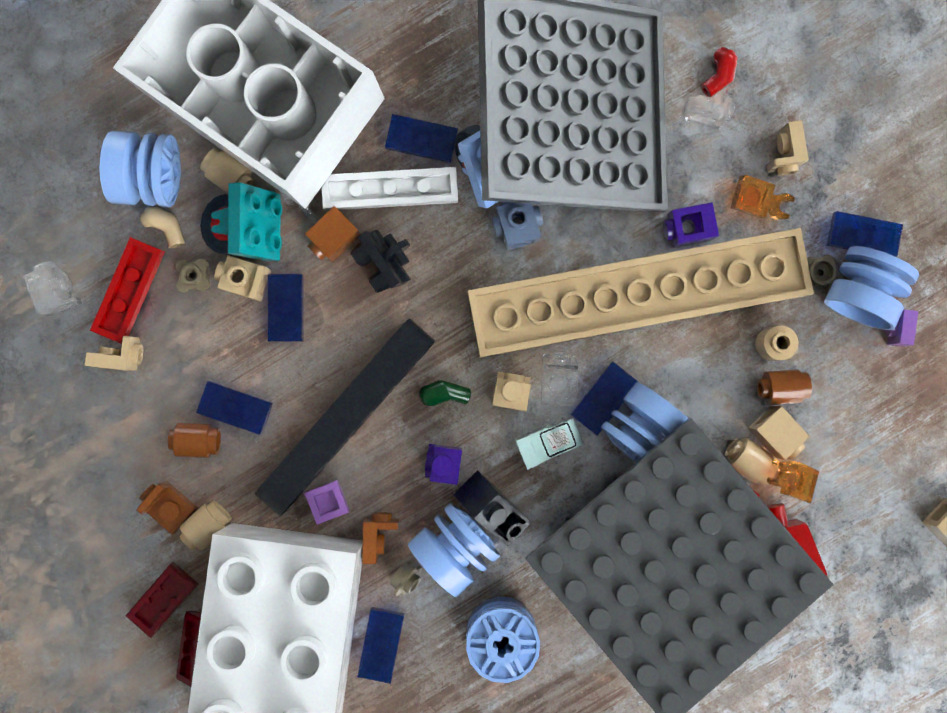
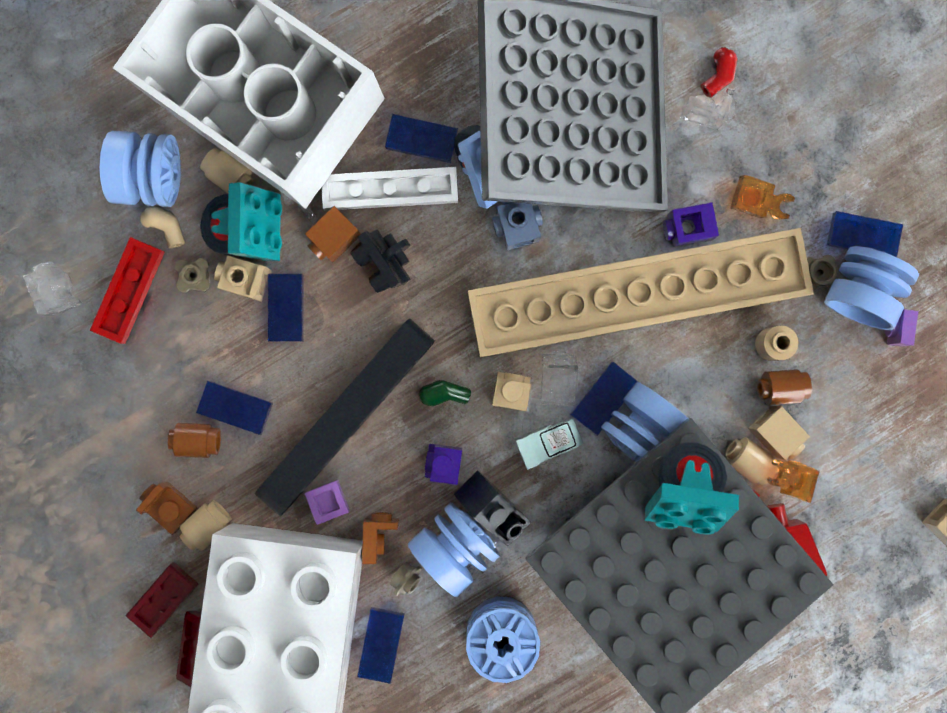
tan bracket [85,336,143,371] -> none
tan bracket [766,120,809,176] -> none
none -> teal plate [645,442,739,534]

